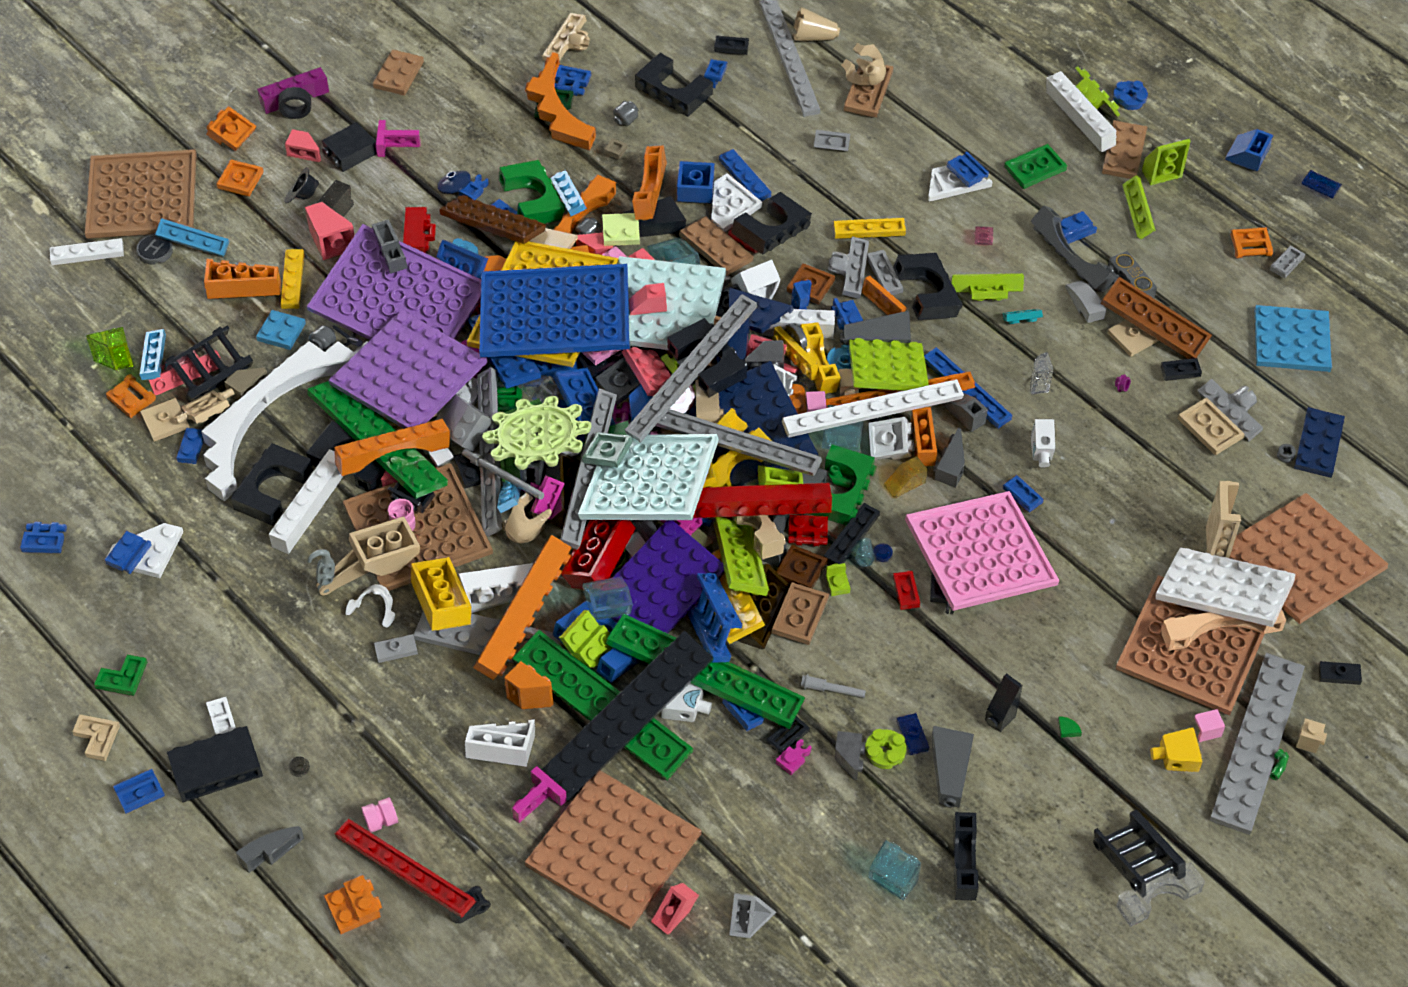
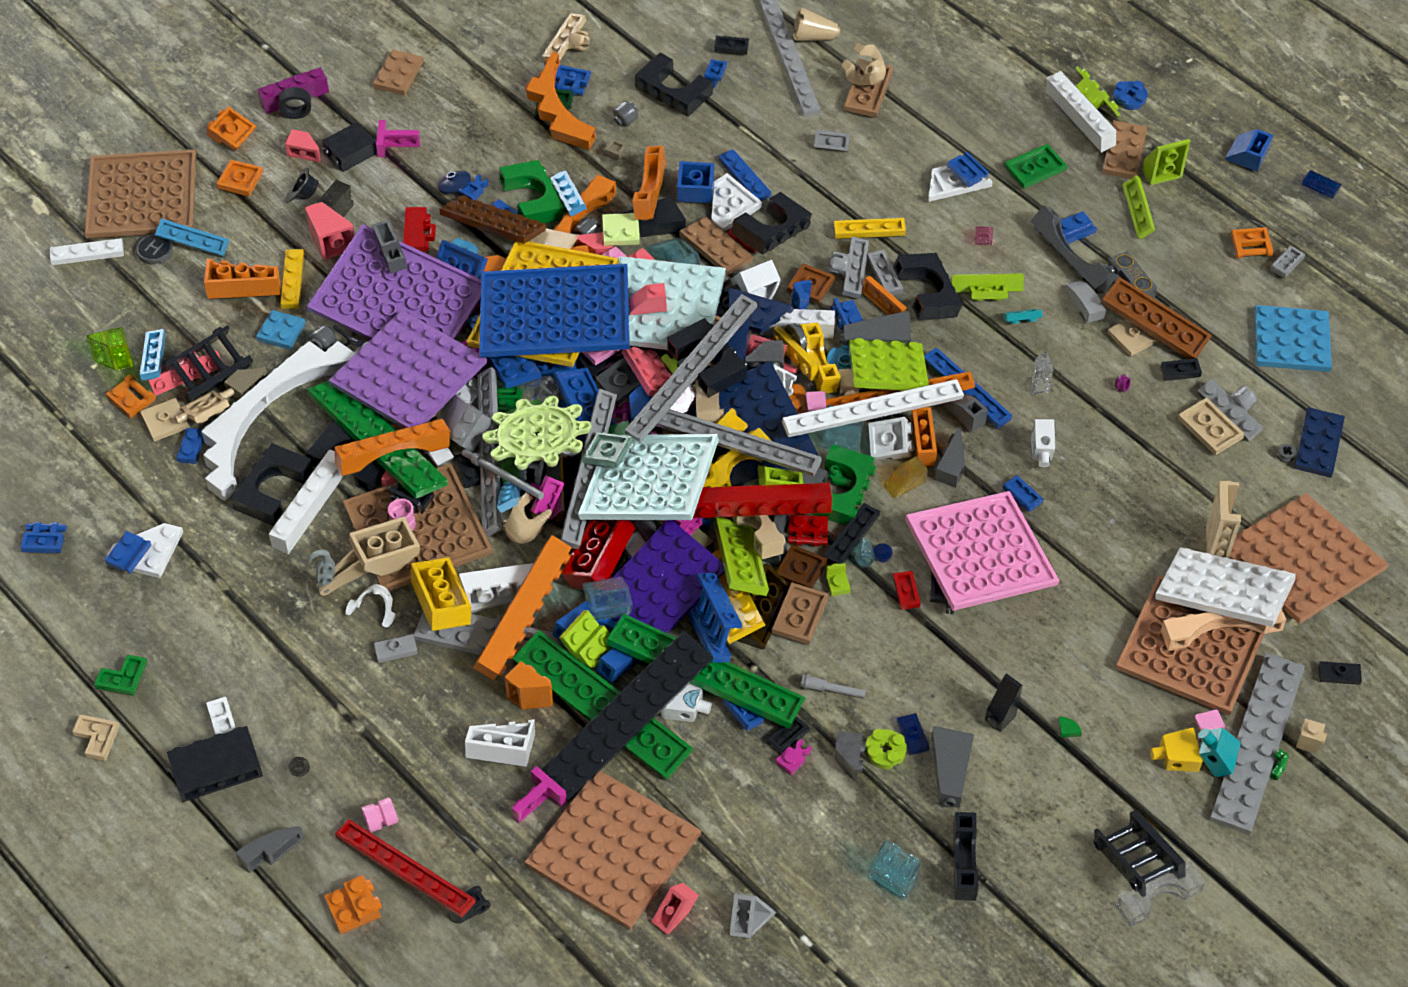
blue plate [113,769,165,814] -> none
none -> teal torso [1198,728,1241,777]

